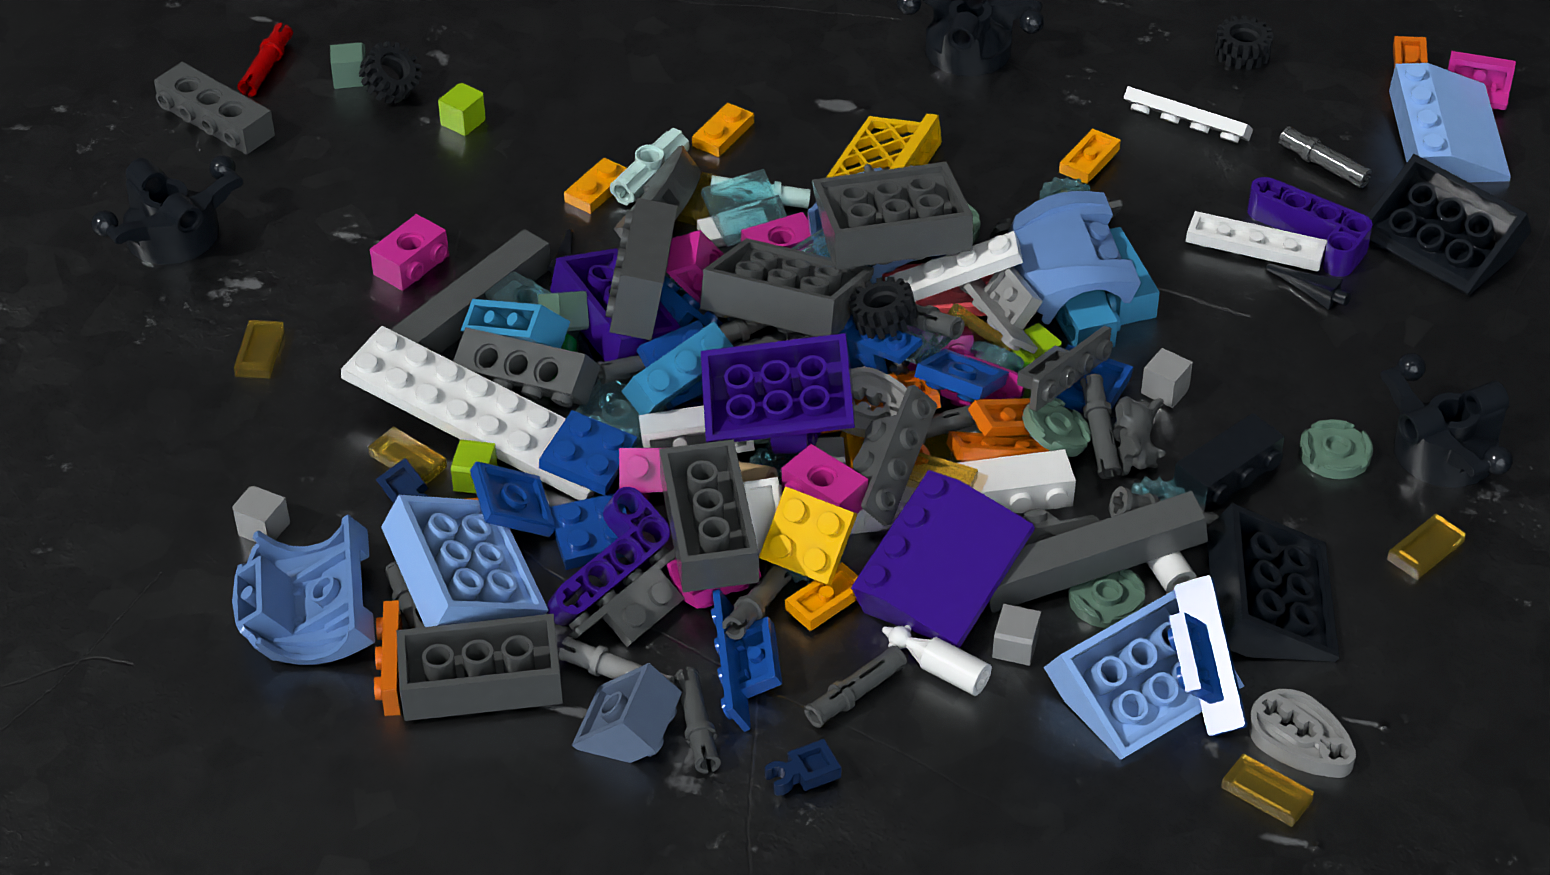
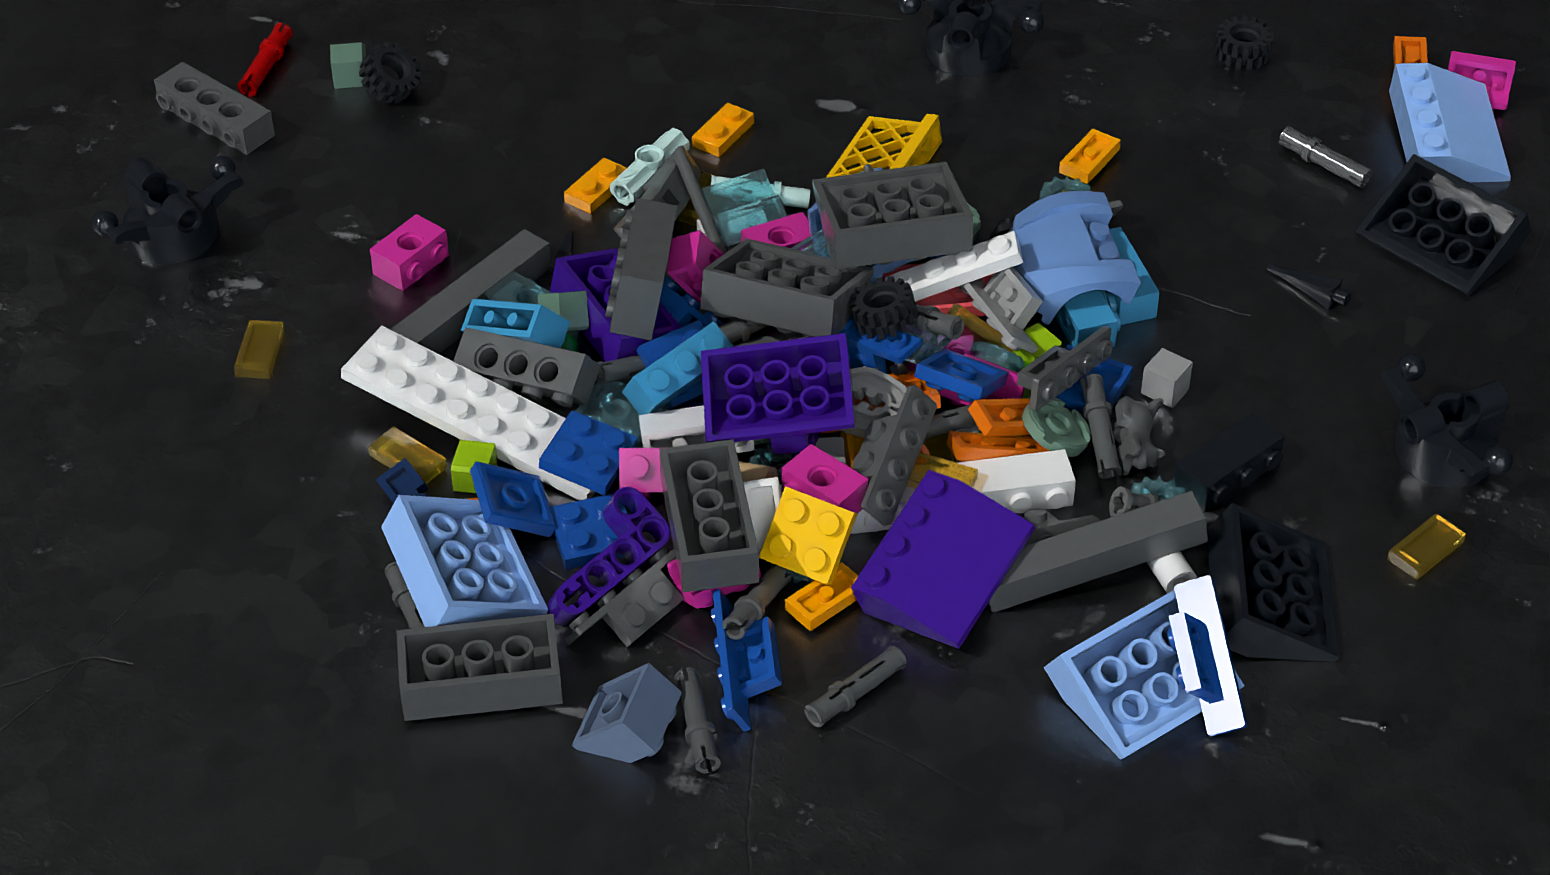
light grey piece [232,486,290,541] -> none
medium blue piece [232,515,375,665] -> none
orange plate [374,600,403,716] -> none
lime piece [438,83,486,136] -> none
light grey pin [558,636,674,684] -> none
dark blue plate [765,739,841,796] -> none
white wheel [882,625,992,696] -> none
light grey piece [992,604,1041,666] -> none
sand green tile [1069,569,1145,628] -> none
white plate [1124,86,1253,143] -> none
white plate [1186,211,1327,271] -> none
clear yellow tile [1221,753,1314,827] -> none
dark purple beam [1247,177,1373,277] -> none
light grey piece [1249,689,1356,778] -> none
sand green tile [1299,419,1373,480] -> none
none -> dark grey bar [672,148,727,254]

